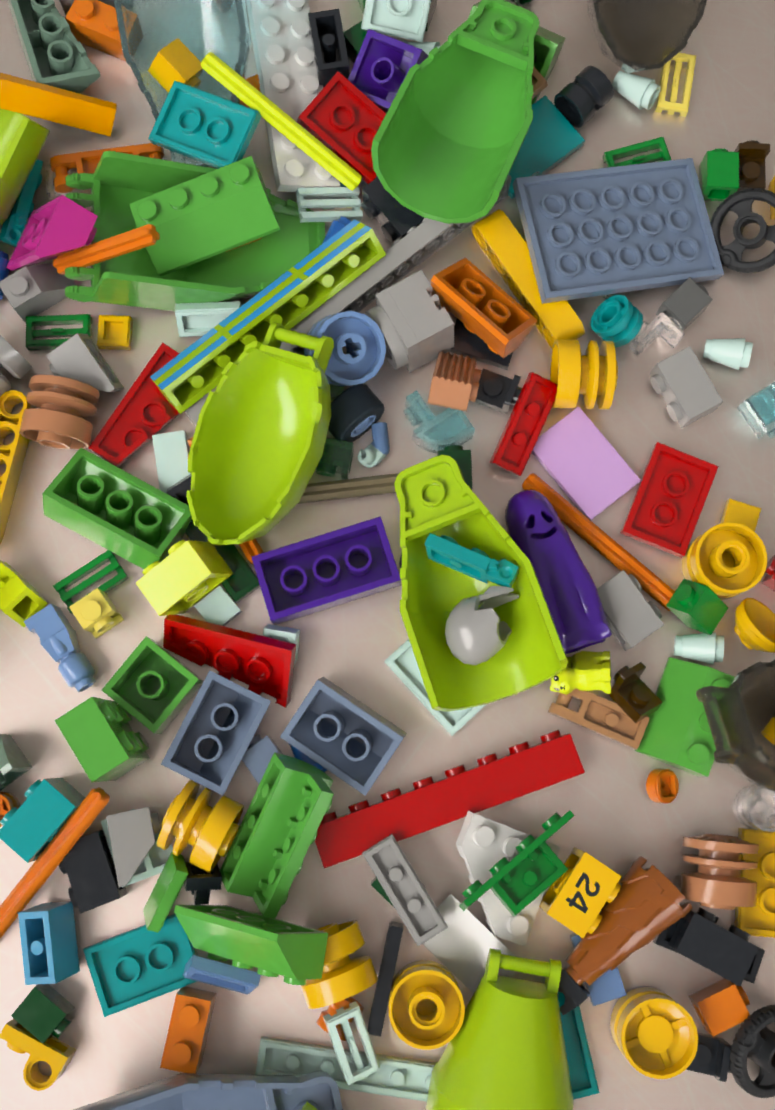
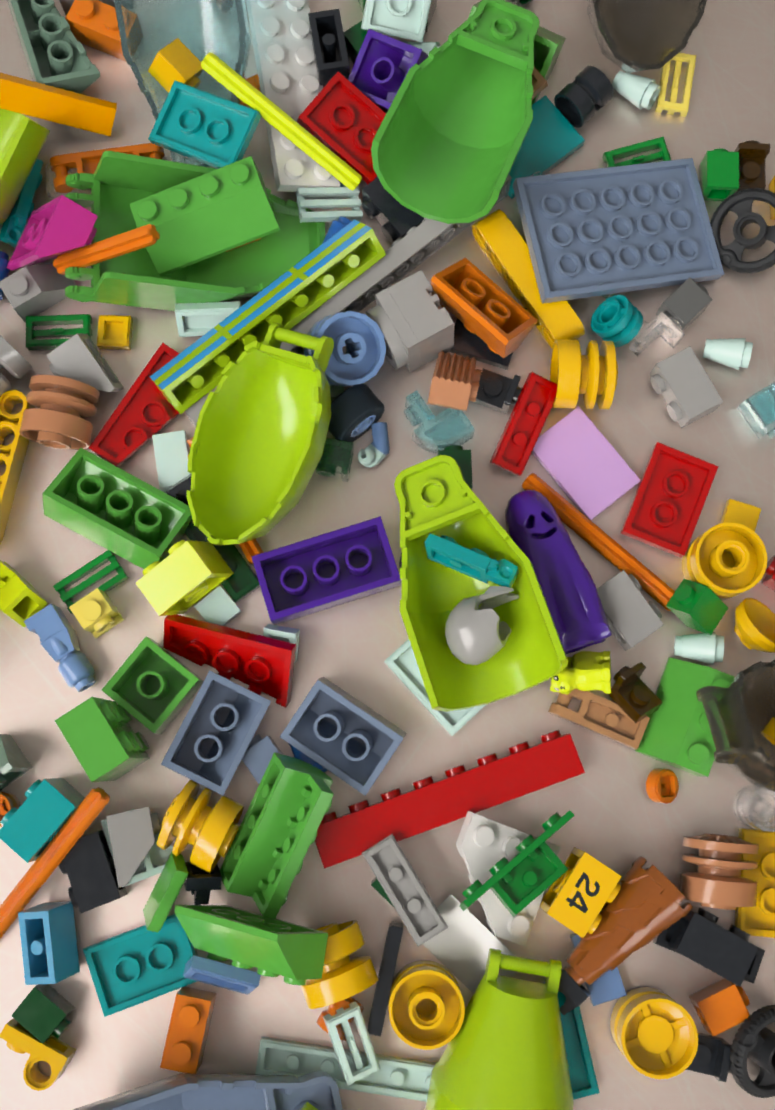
dark tan axle [298,473,399,504] -> none

